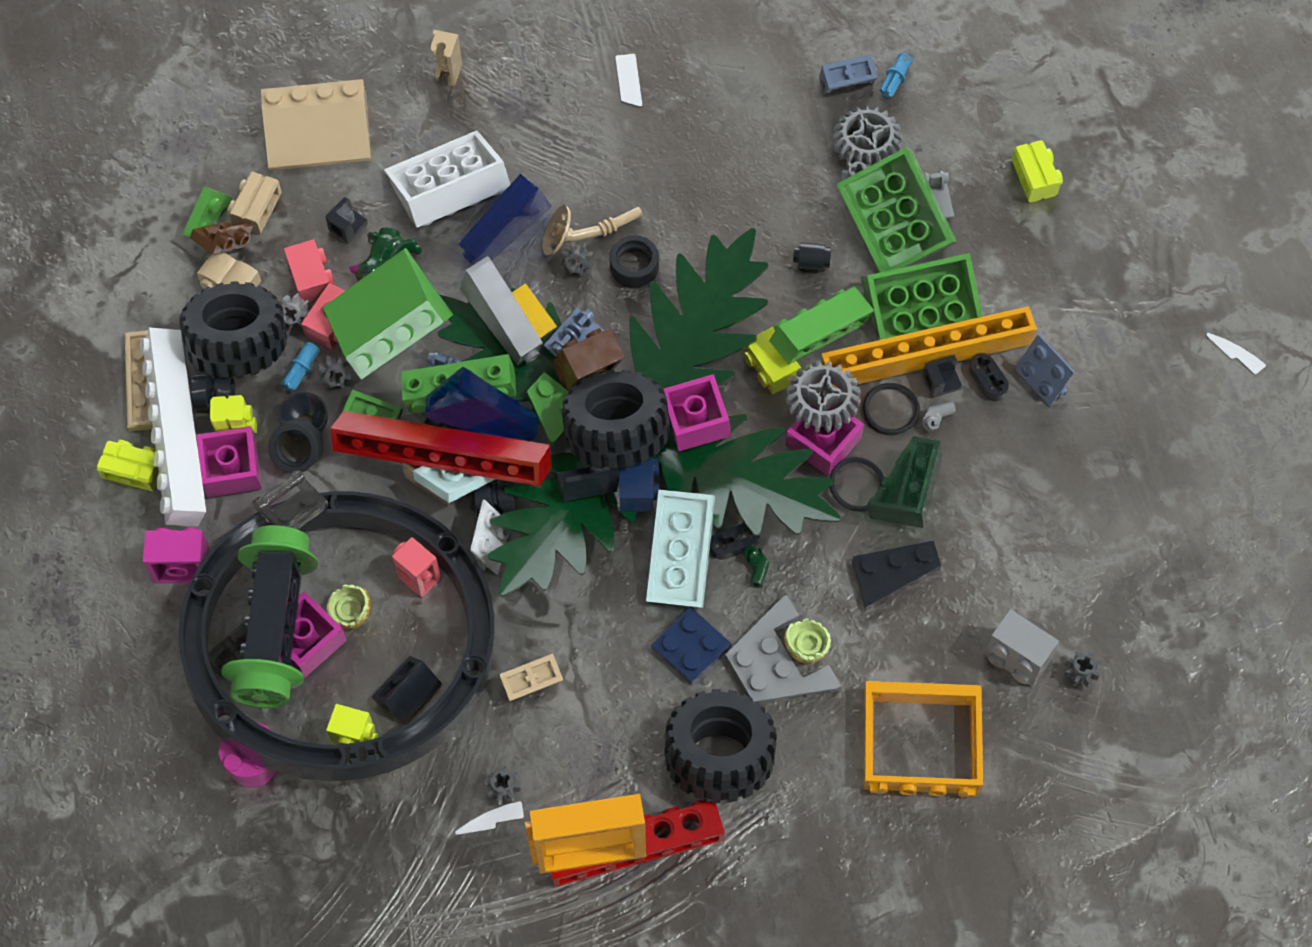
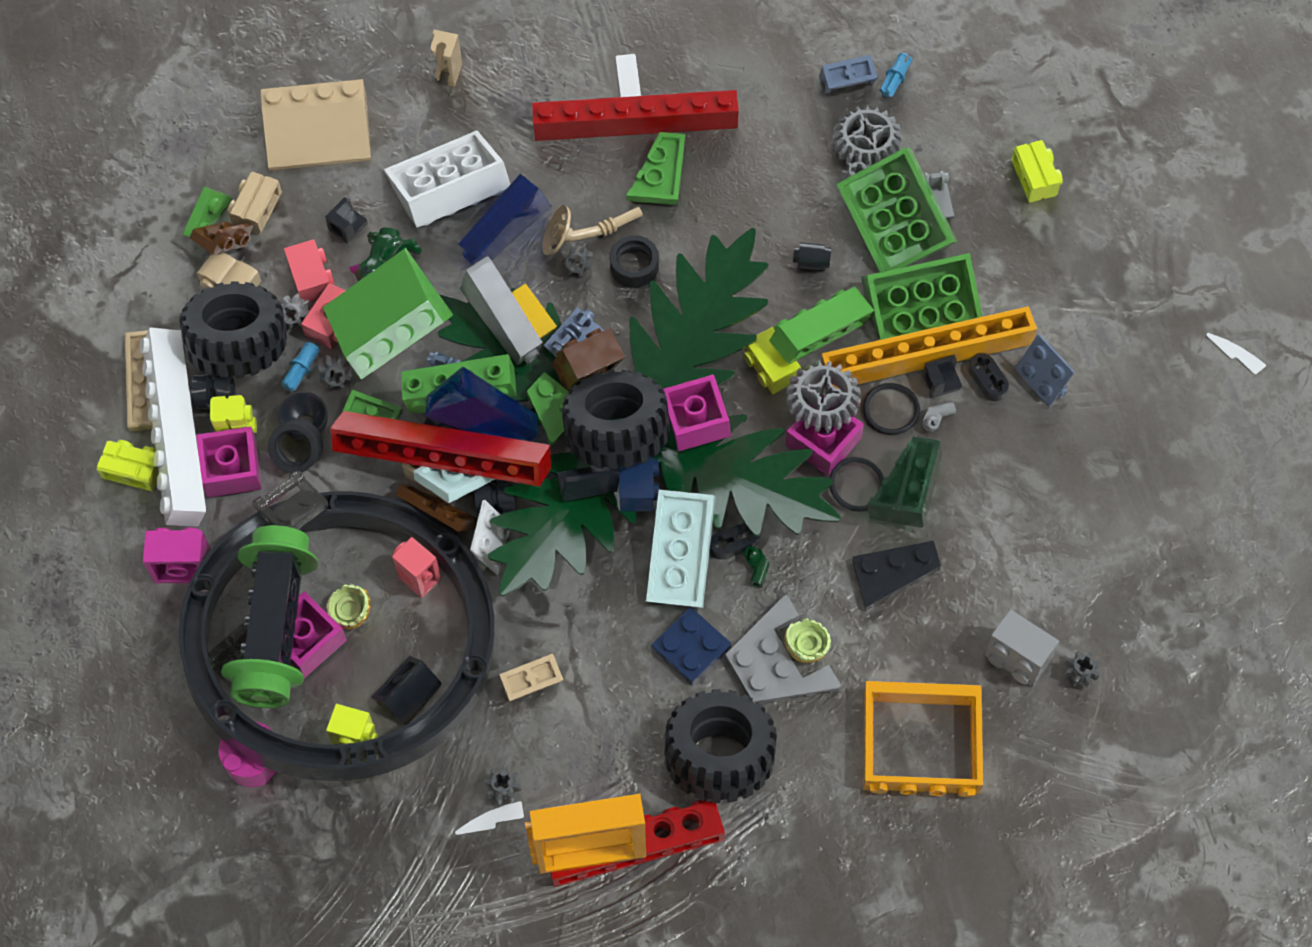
none -> reddish brown wing [395,484,478,533]
none -> red brick [532,90,739,141]
none -> bright green wing [626,132,685,205]

